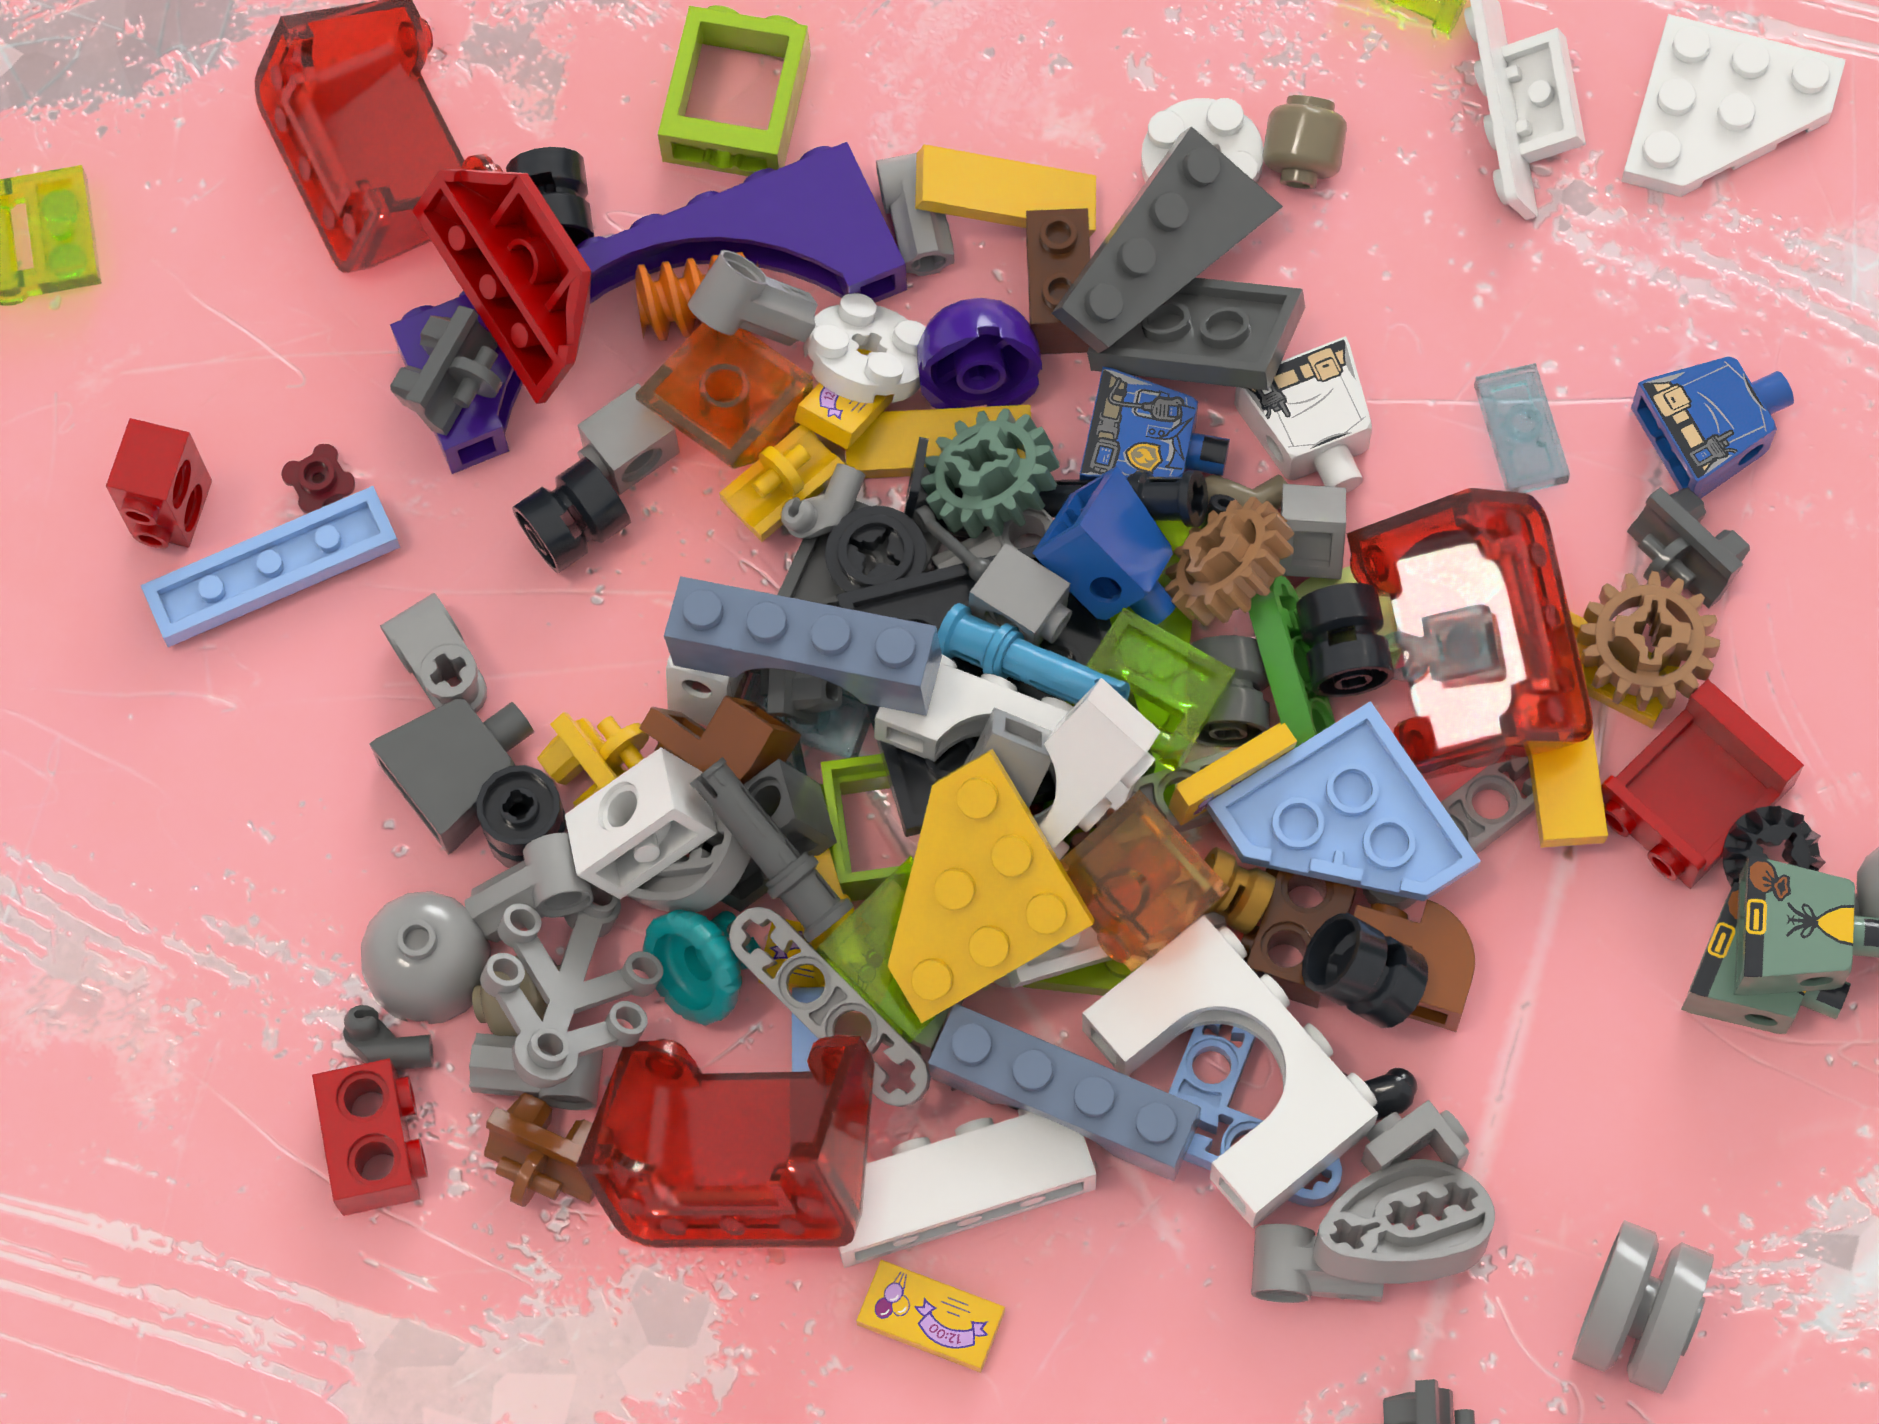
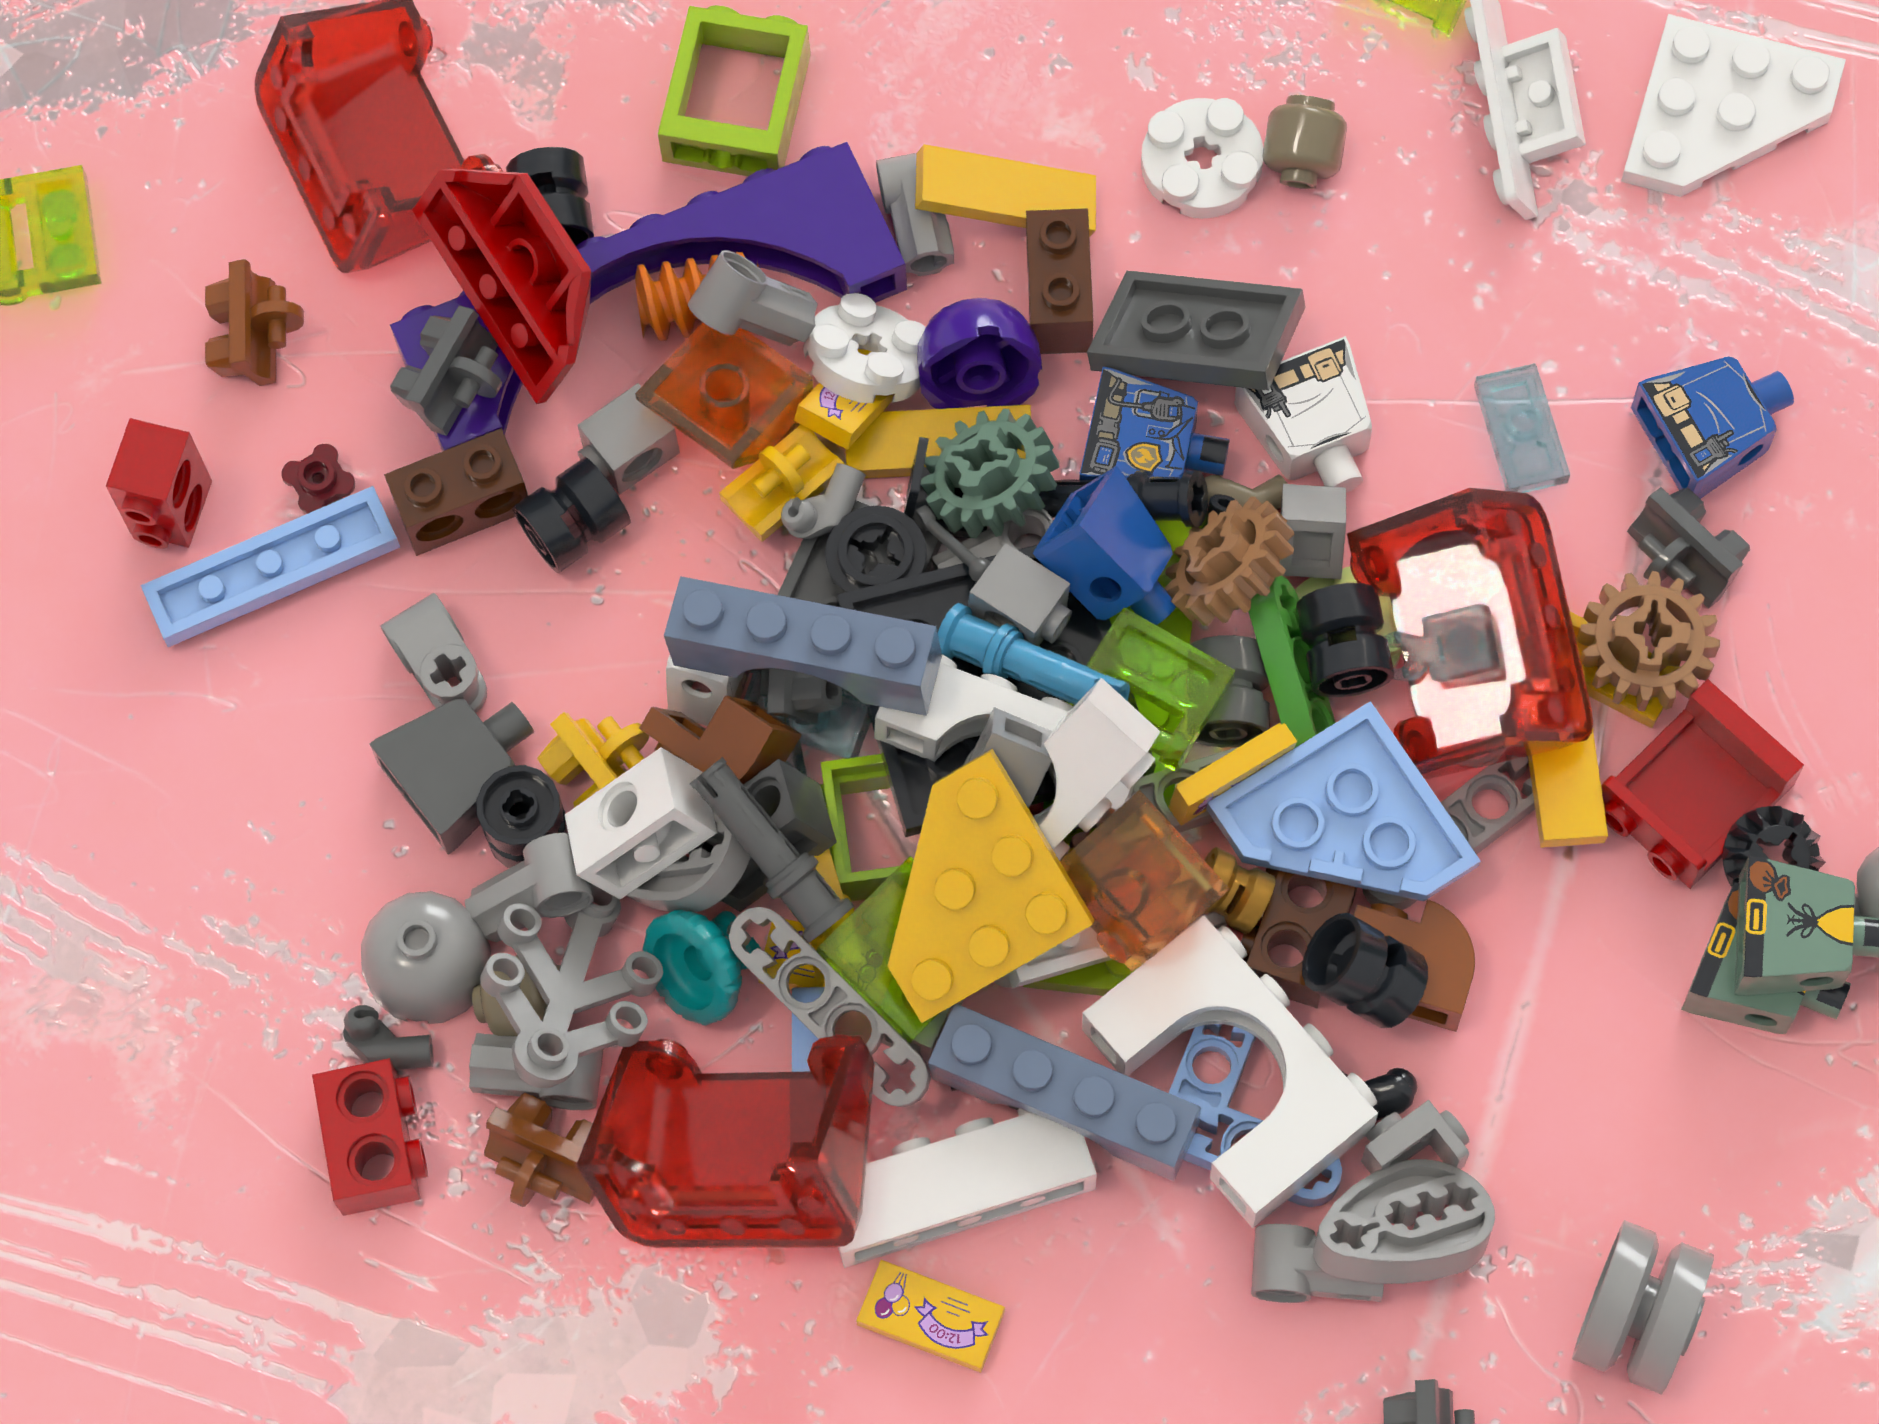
dark grey wing [1052,126,1283,354] -> none
none -> dark orange hips [205,259,304,386]
none -> reddish brown brick [384,428,528,556]

